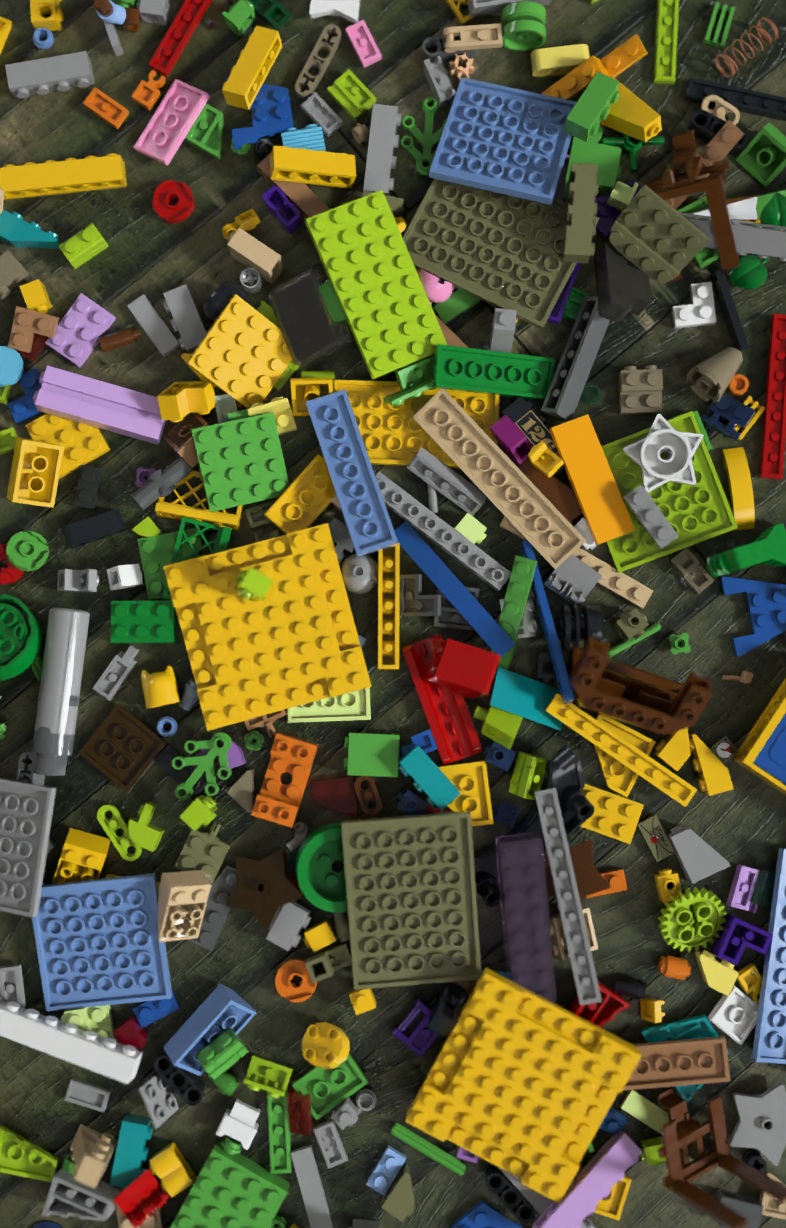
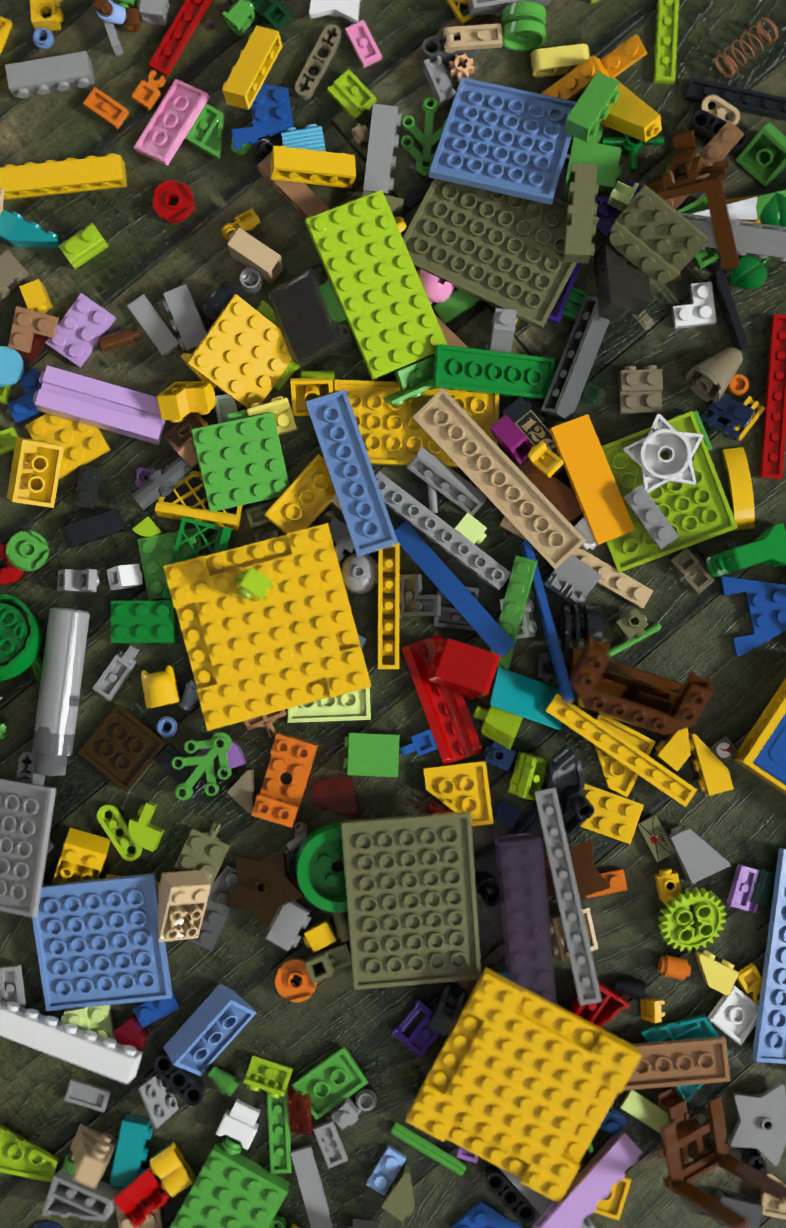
lime brick [179,794,218,831] -> none
bright green brick [196,1027,249,1080] -> none
bright green plate [244,730,265,751] -> none
dark purple brick [263,185,302,235] -> none
light grey plate [300,92,343,137] -> none
yellow brick [302,1022,350,1069] -> none
yellow brick [349,988,377,1015] -> none
reddish brown plate [354,776,382,816] -> none
dark blue brick [395,788,429,816] -> none
teal brick [399,744,461,810] -> none
lime brick [640,1136,666,1166] -> none
bright green plate [669,633,691,655] -> none
bright green tile [703,2,736,49] -> none
dark purple brick [712,913,774,965] -> none
medium nougat hand [722,670,753,684] -> none

